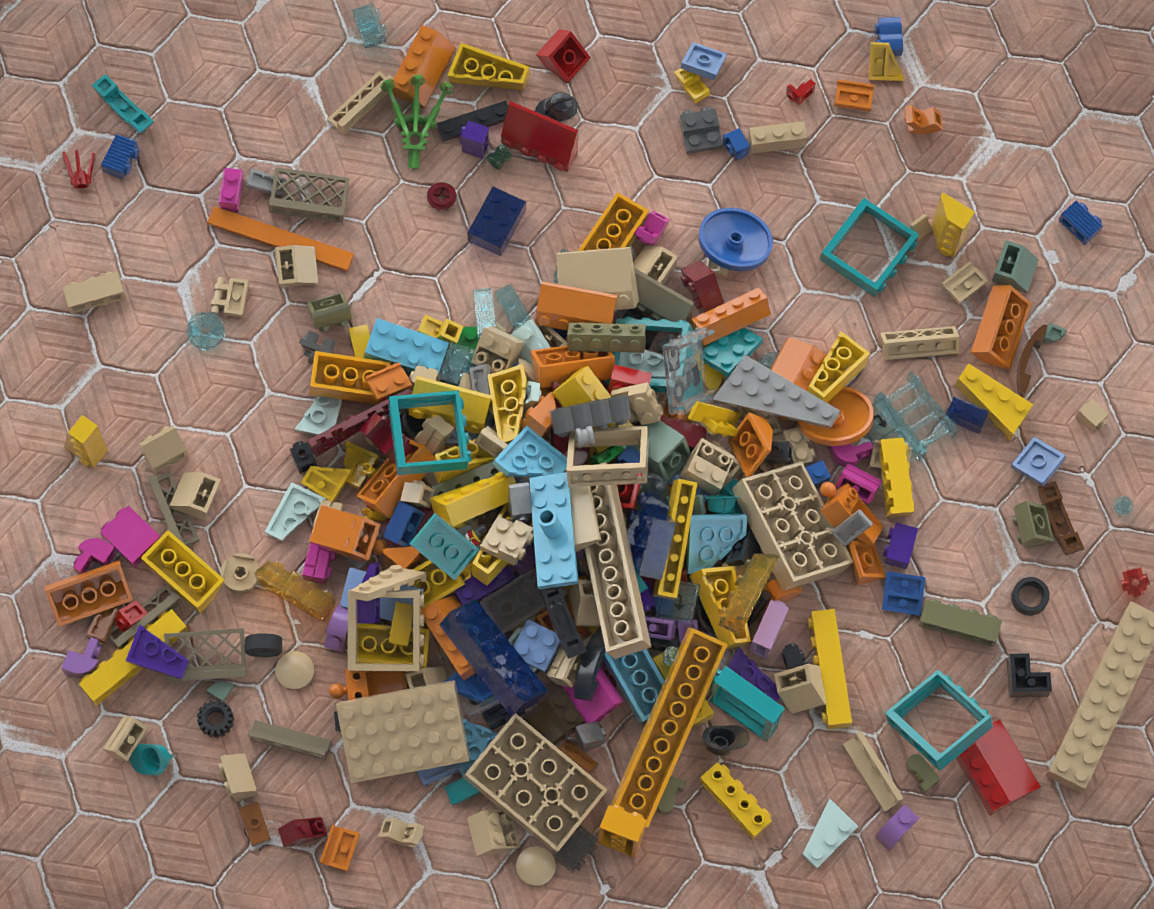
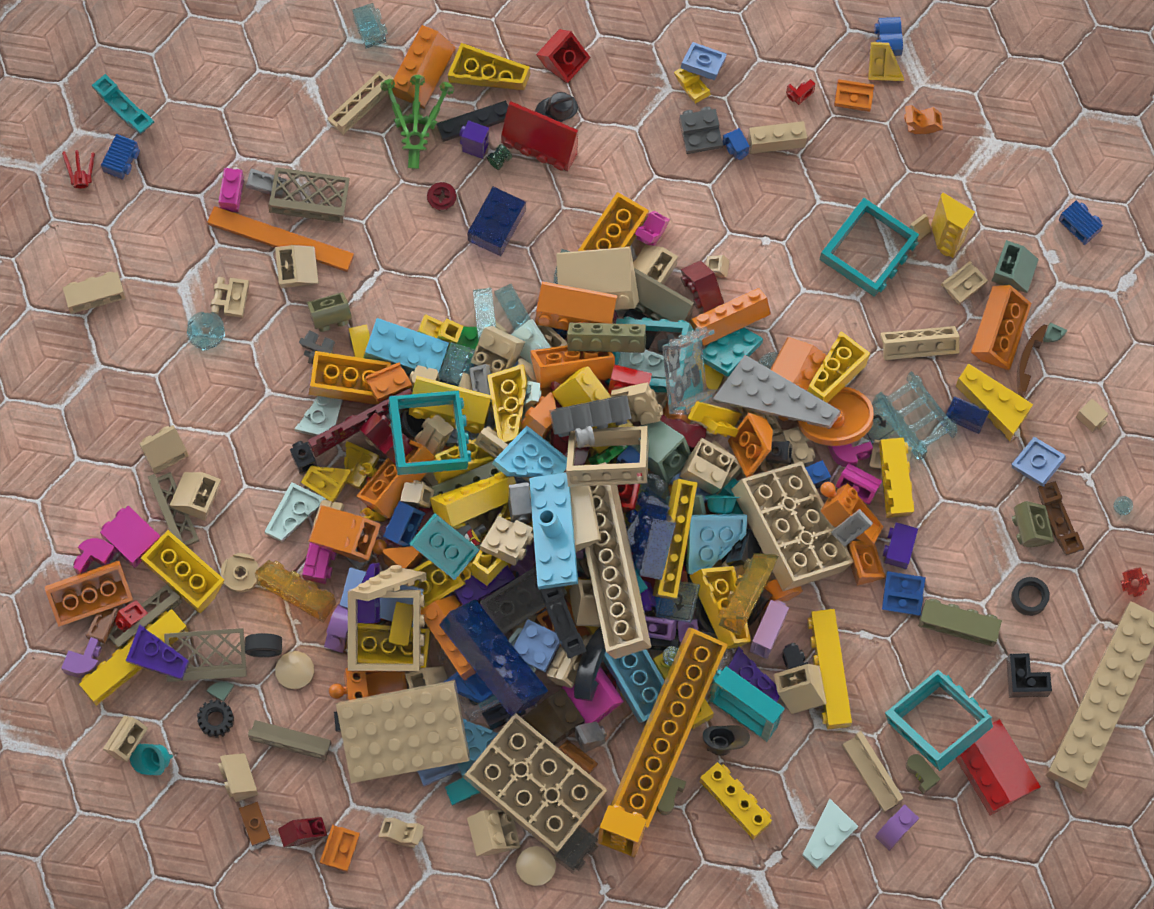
yellow wedge [64,415,108,468] -> none
dish [698,208,773,271] -> none

